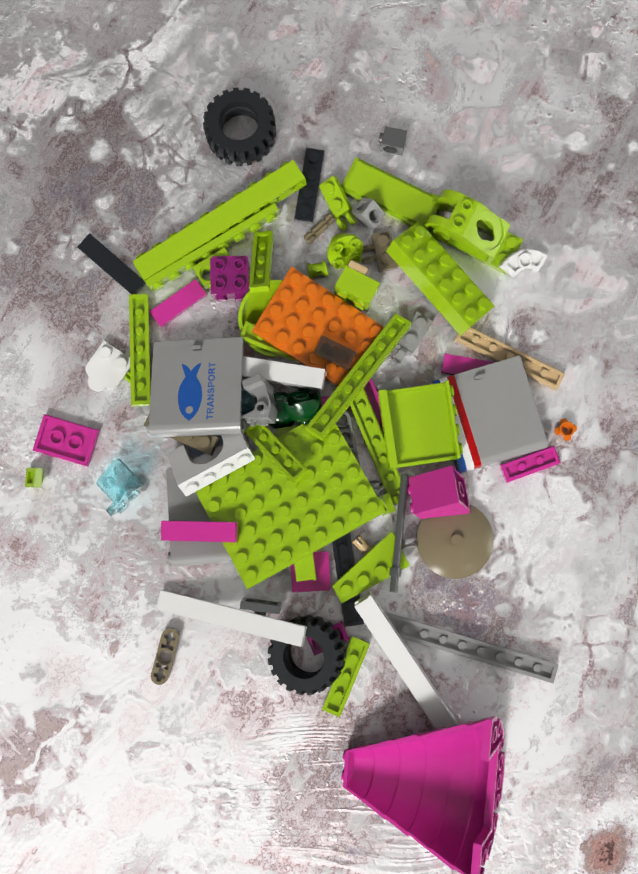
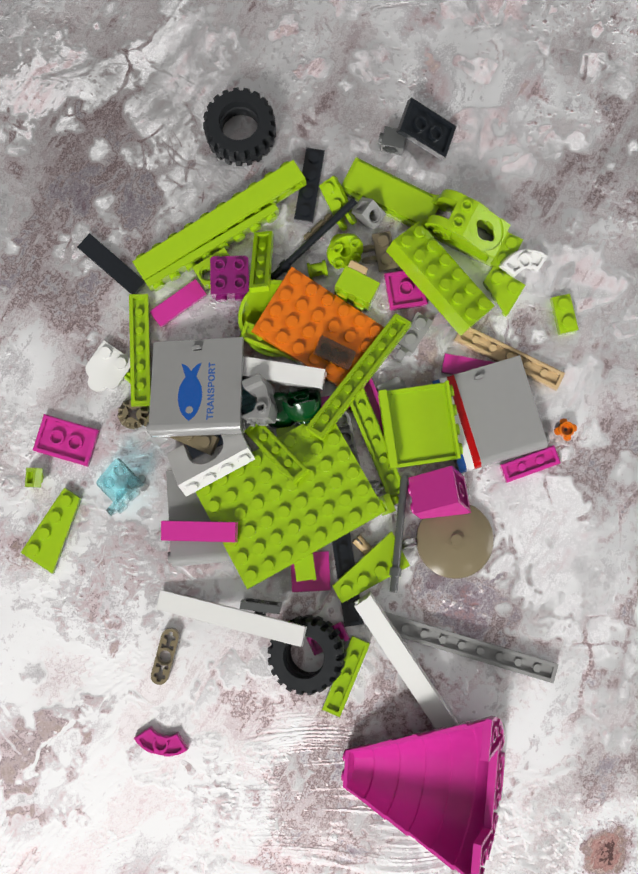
none -> lime wing [20,488,82,574]
none -> dark tan gear [117,399,148,429]
none -> dark pink tile [134,726,189,757]
none -> black bar [271,198,357,280]
none -> dark pink tile [384,270,428,311]
none -> black plate [397,97,456,160]
none -> lime wing [483,266,526,317]
none -> lime plate [550,294,579,335]

